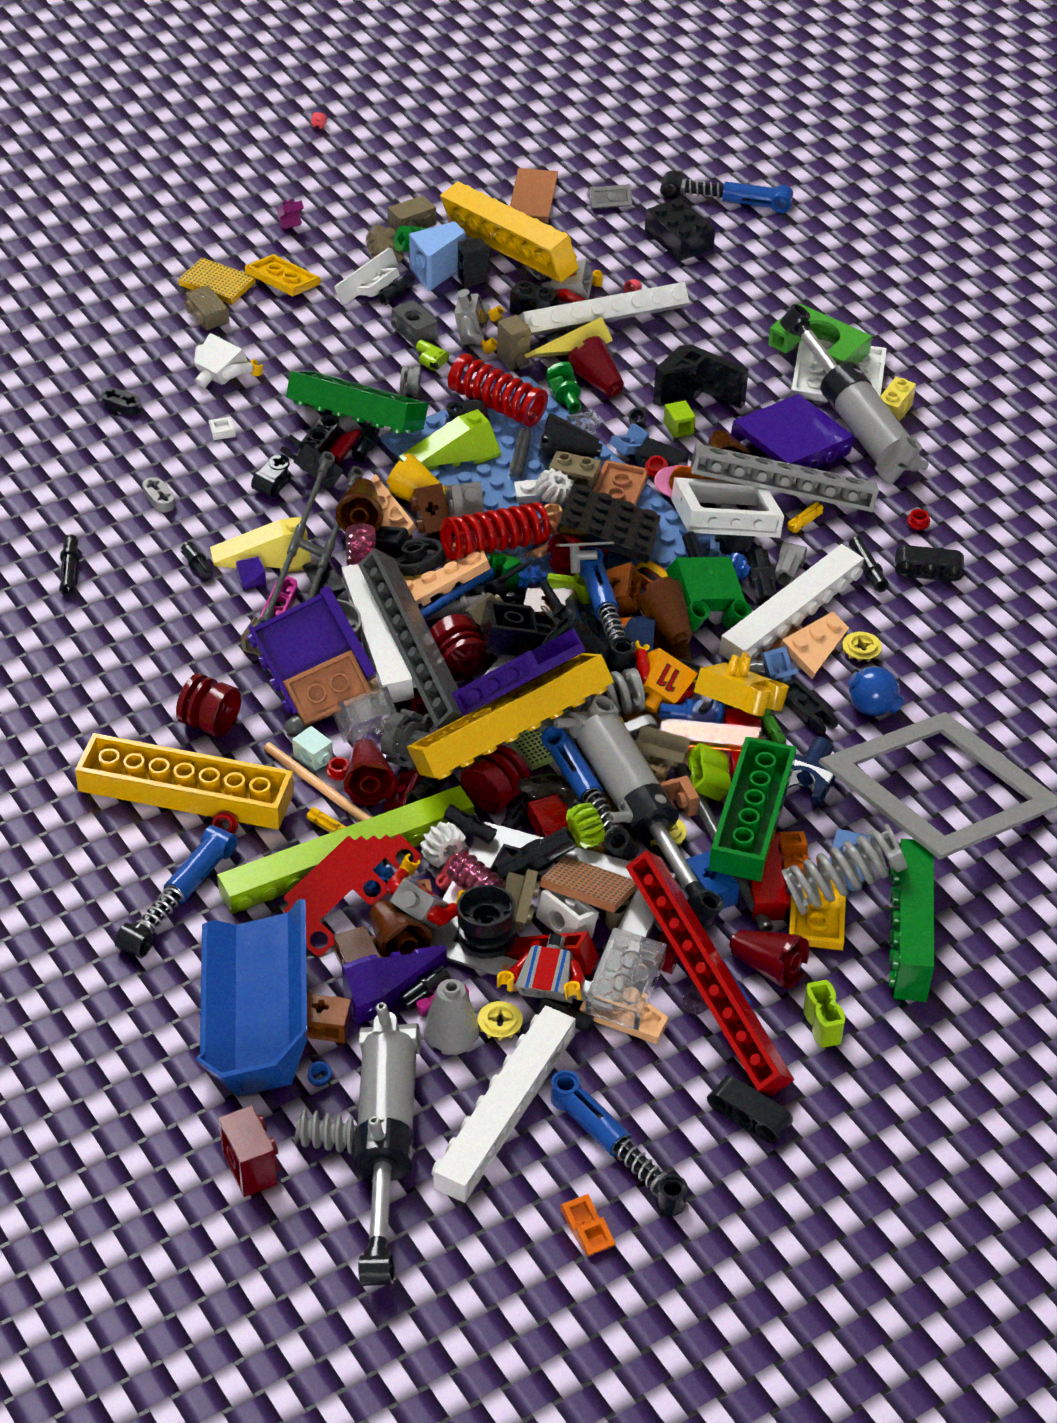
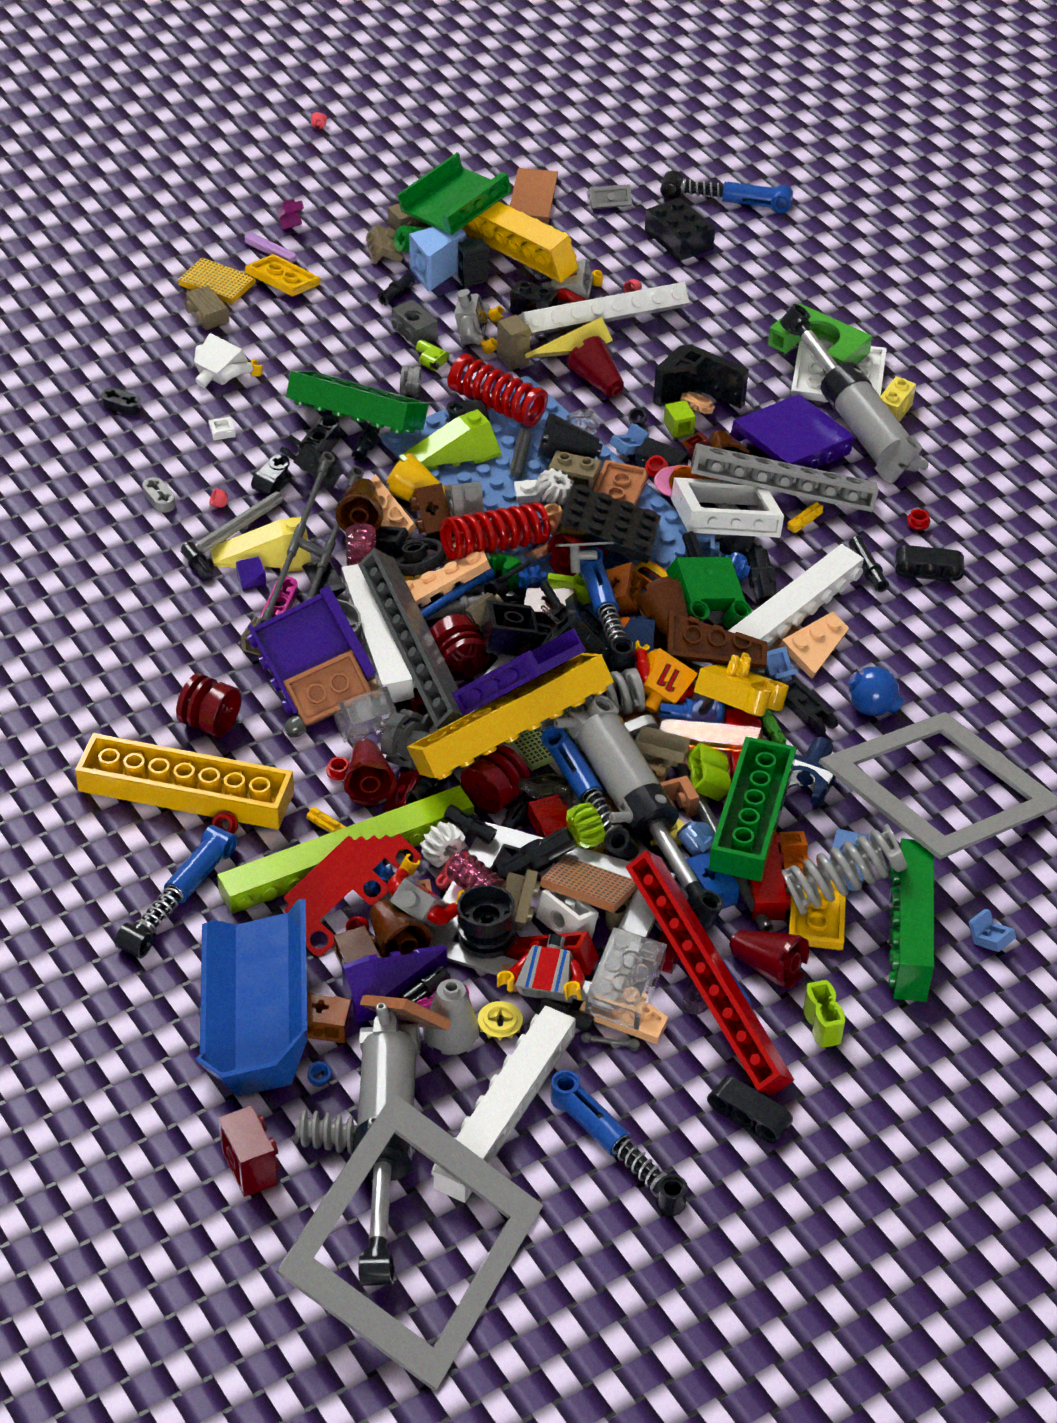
black pin [59,534,79,595] -> none
light nougat piece [264,742,372,822] -> none
light aqua brick [292,726,333,772] -> none
dark red slope [327,429,360,465] -> none
white bracket [335,248,400,305] -> none
green piece [546,362,582,414] -> none
orange slope [560,1194,616,1256] -> none
light grey piece [775,542,807,586] -> none
light yellow gear [842,632,882,663] -> none
none -> light grey axle [195,491,283,553]
none -> coral hinge [209,488,228,508]
none -> lavender axle [244,232,297,264]
none -> light grey door [275,1092,543,1391]
none -> red hinge [346,916,370,932]
none -> nougat tile [360,995,452,1031]
none -> green panel [397,152,512,235]
none -> dark grey hinge [581,1032,640,1051]
none -> reddish brown wing [666,609,767,669]
none -> medium blue piece [677,821,715,856]
none -> light nougat gear [680,392,715,414]
none -> dark red plate [681,432,712,457]
none -> medium blue bracket [969,909,1016,952]

